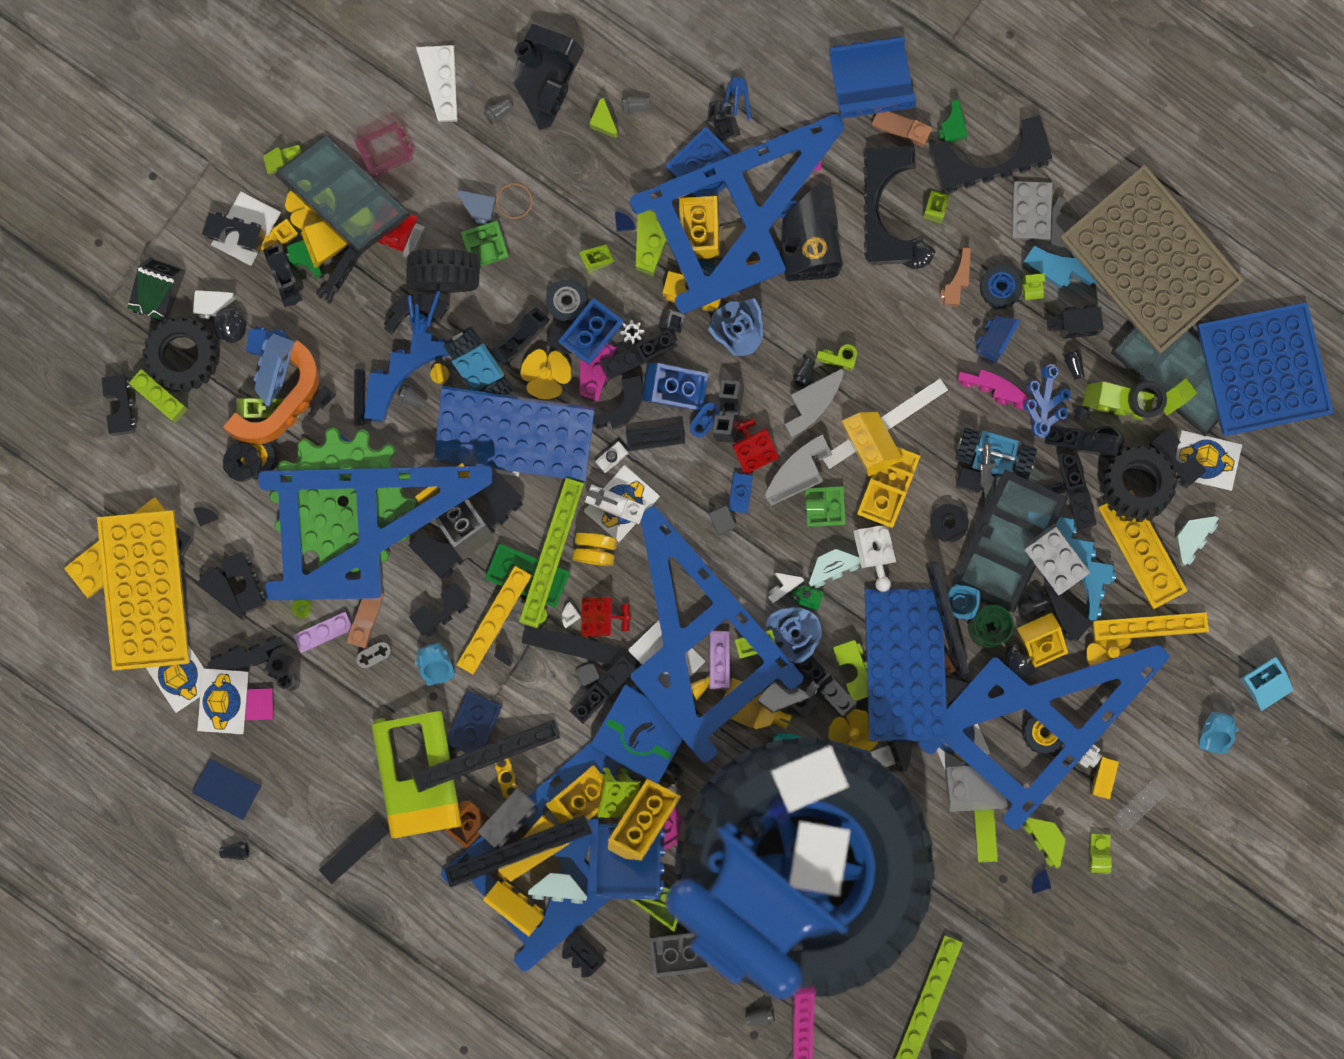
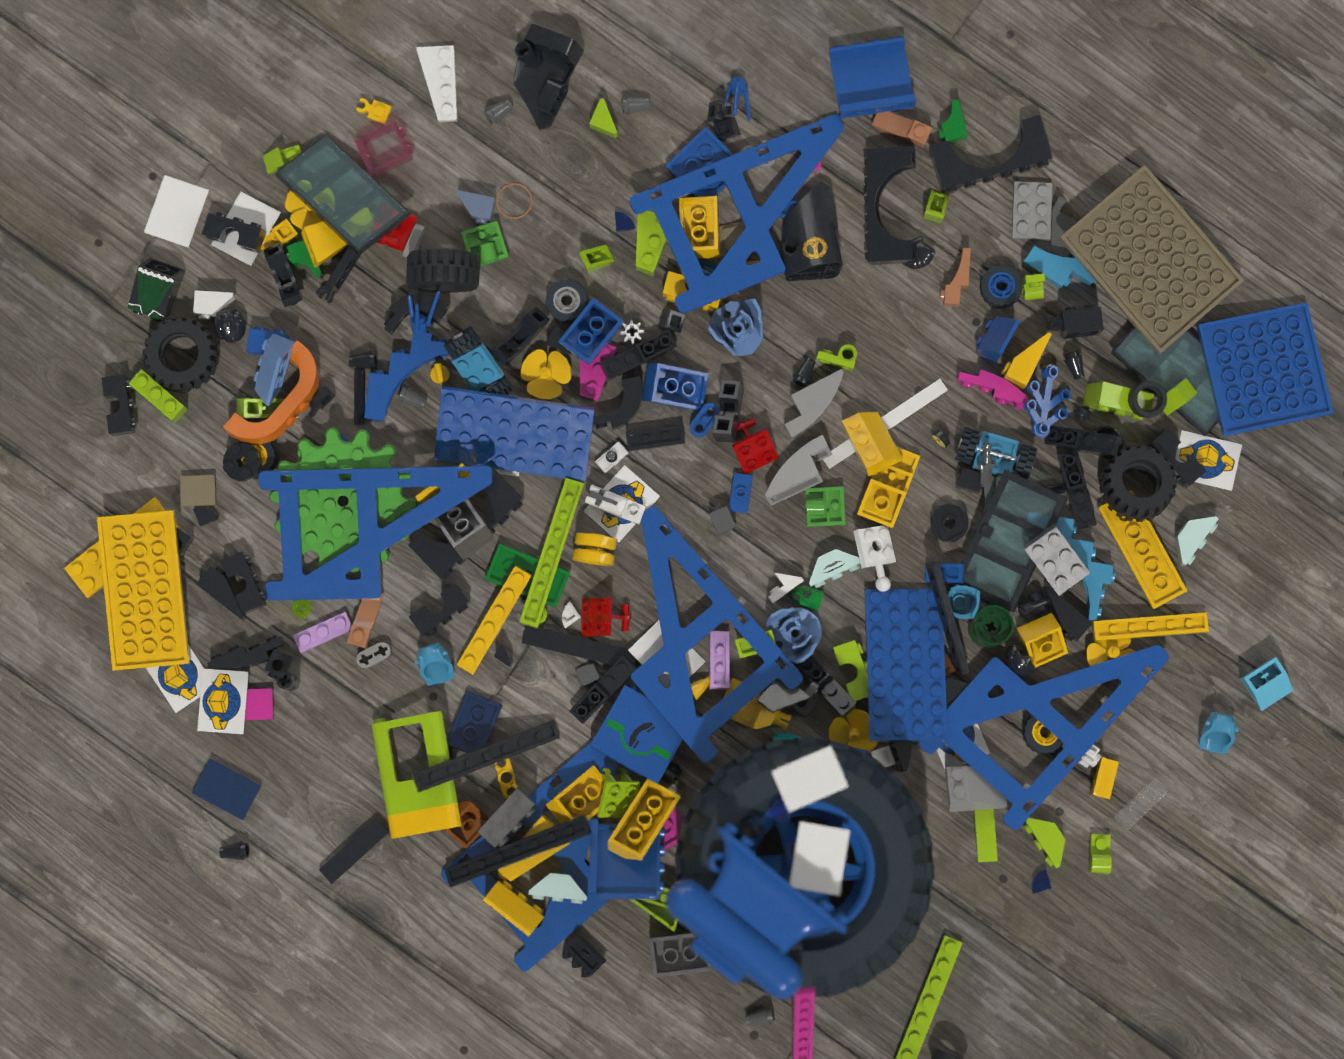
none -> white sticker [144,175,209,247]
none -> dark tan piece [180,475,216,507]
none -> black cone [348,351,378,369]
none -> yellow plate [356,98,392,125]
none -> blue plate [925,563,964,583]
none -> black tile [932,430,950,448]
none -> yellow slope [1001,332,1052,391]

